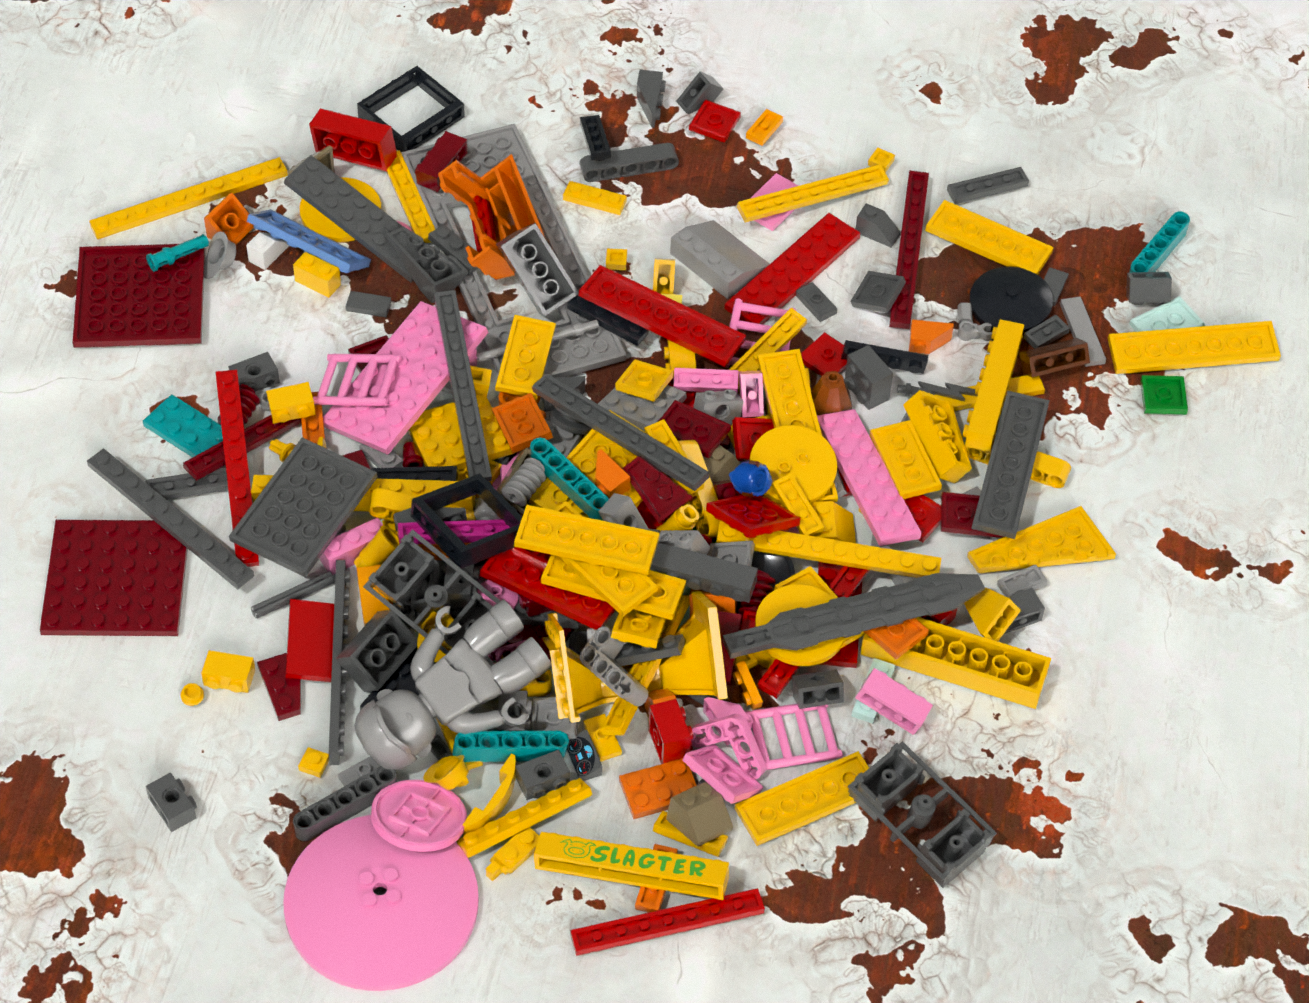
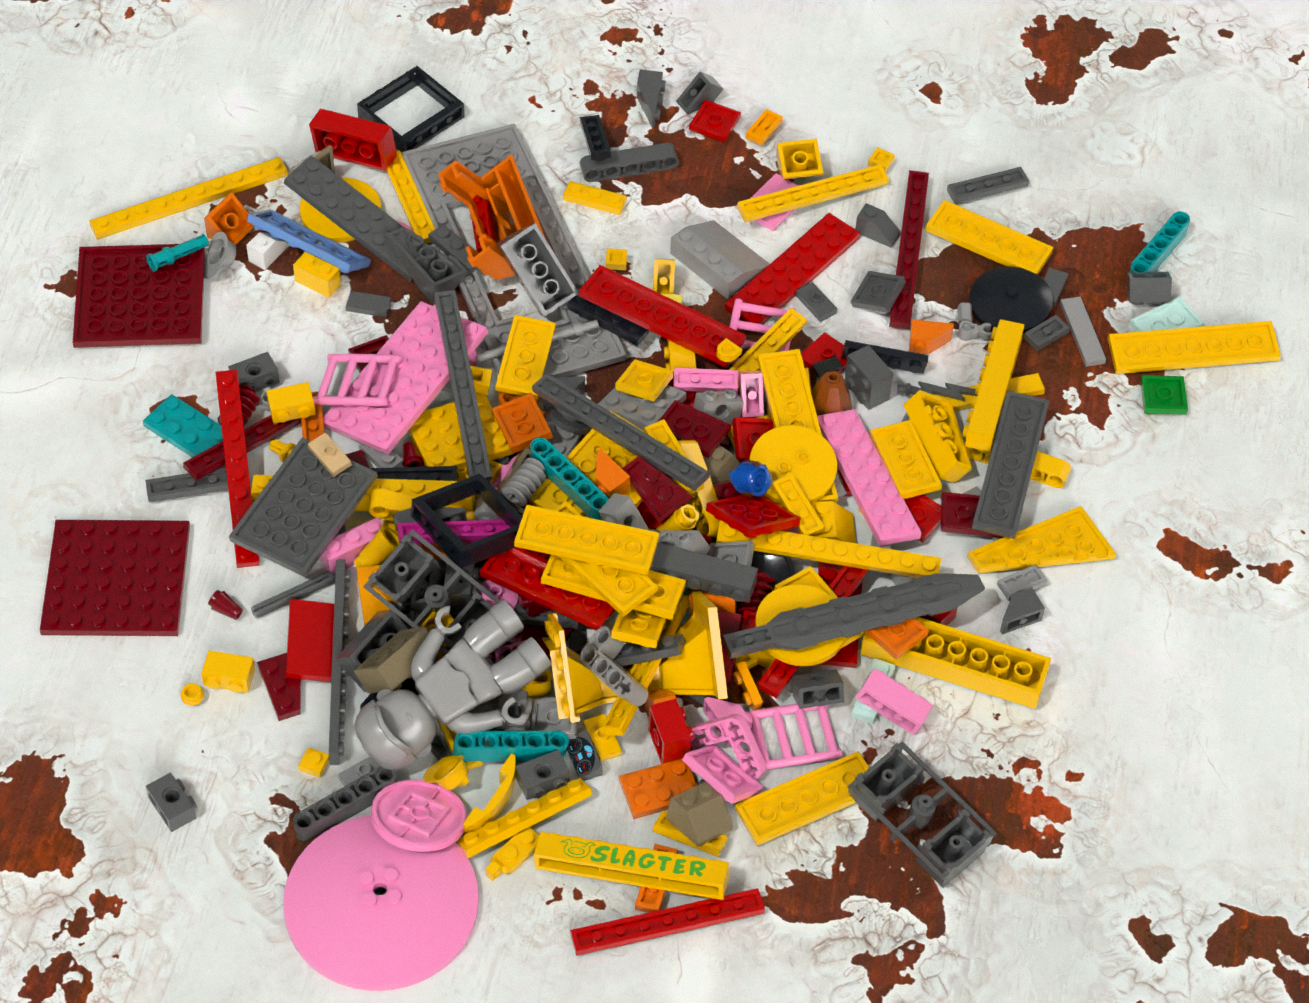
dark grey plate [87,448,254,590] -> none
dark red brick [415,131,467,192] -> none
yellow slope [964,587,1021,641] -> none
reddish brown brick [1019,338,1090,378] -> none
none -> dark red cone [208,590,243,620]
none -> tan plate [308,432,352,477]
none -> dark tan brick [354,627,440,693]
none -> yellow tile [716,338,743,362]
none -> yellow slope [776,138,823,179]
none -> pearl dark grey piece [812,356,842,378]

